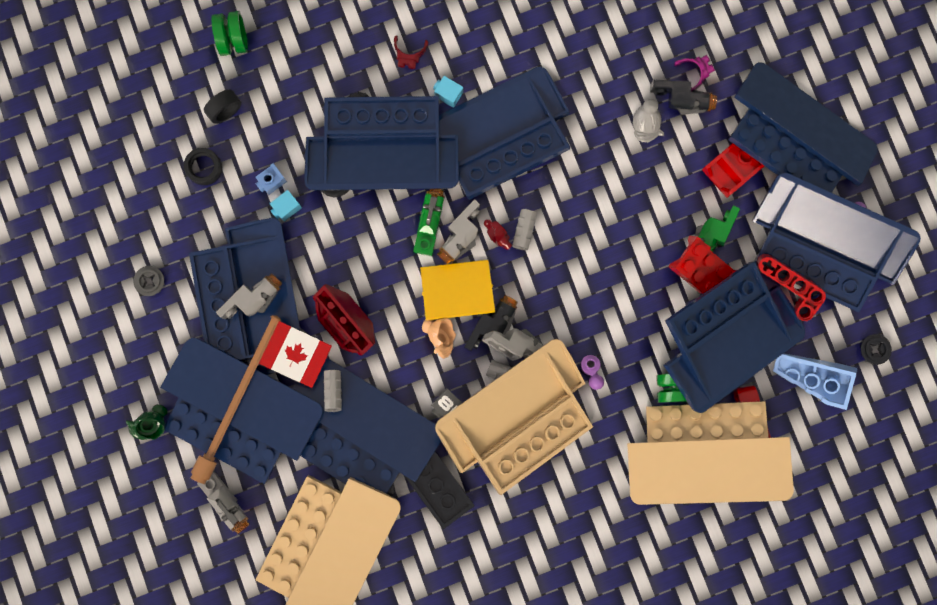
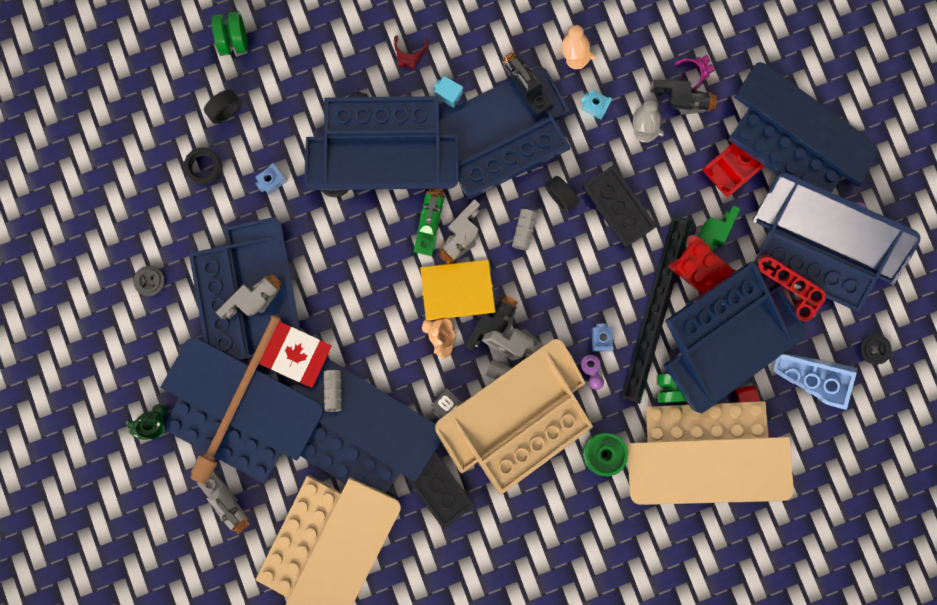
medium azure brick [270,190,302,222] -> none
dark red wedge [313,284,376,356] -> none
dark red helmet [484,219,512,250] -> none
none -> black plate [503,52,553,117]
none -> black tyre [545,176,579,212]
none -> light nougat hair [562,25,596,69]
none -> medium azure brick [581,90,612,120]
none -> black plate [582,165,657,248]
none -> green wheel [582,433,628,477]
none -> medium blue brick [591,324,614,352]
none -> black plate [621,217,692,404]

